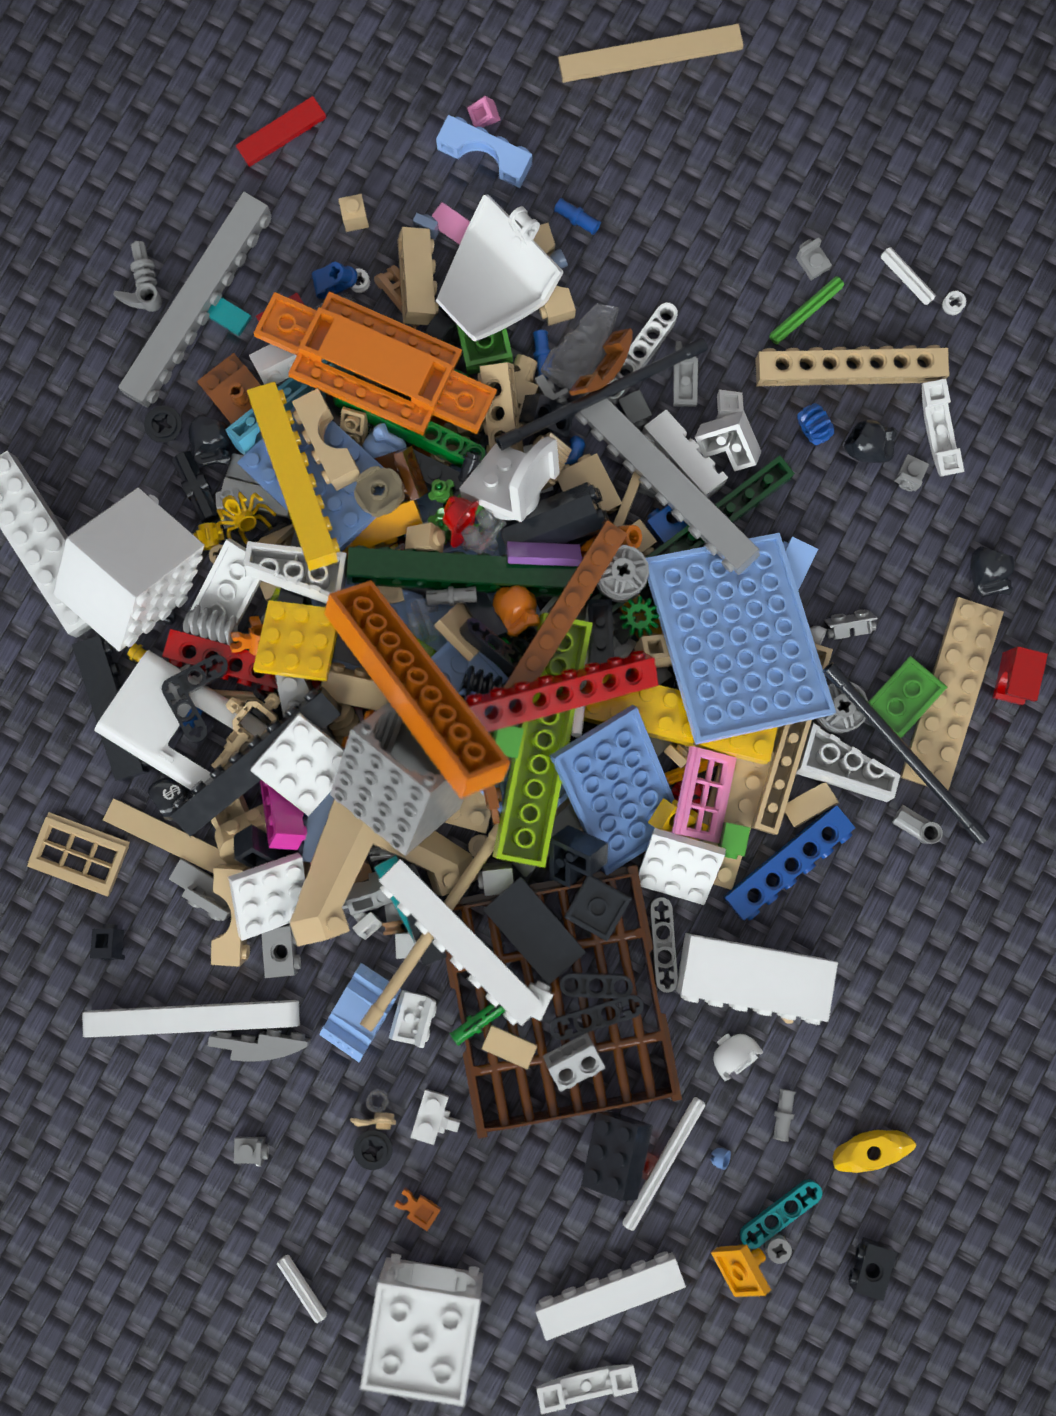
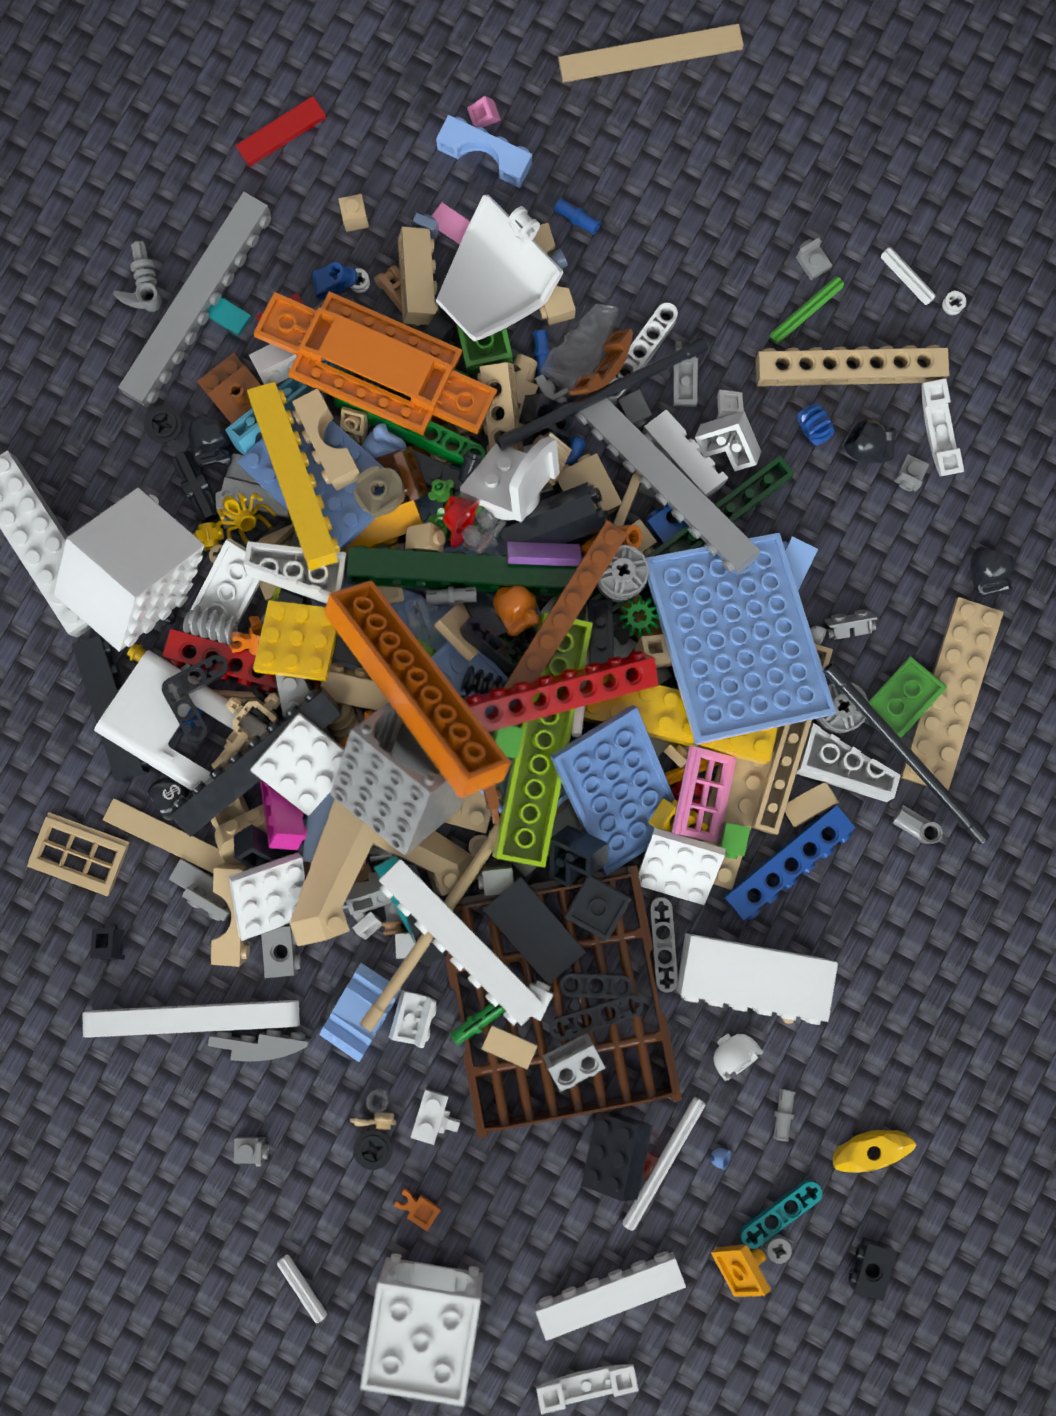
red piece [993,646,1048,705] -> none

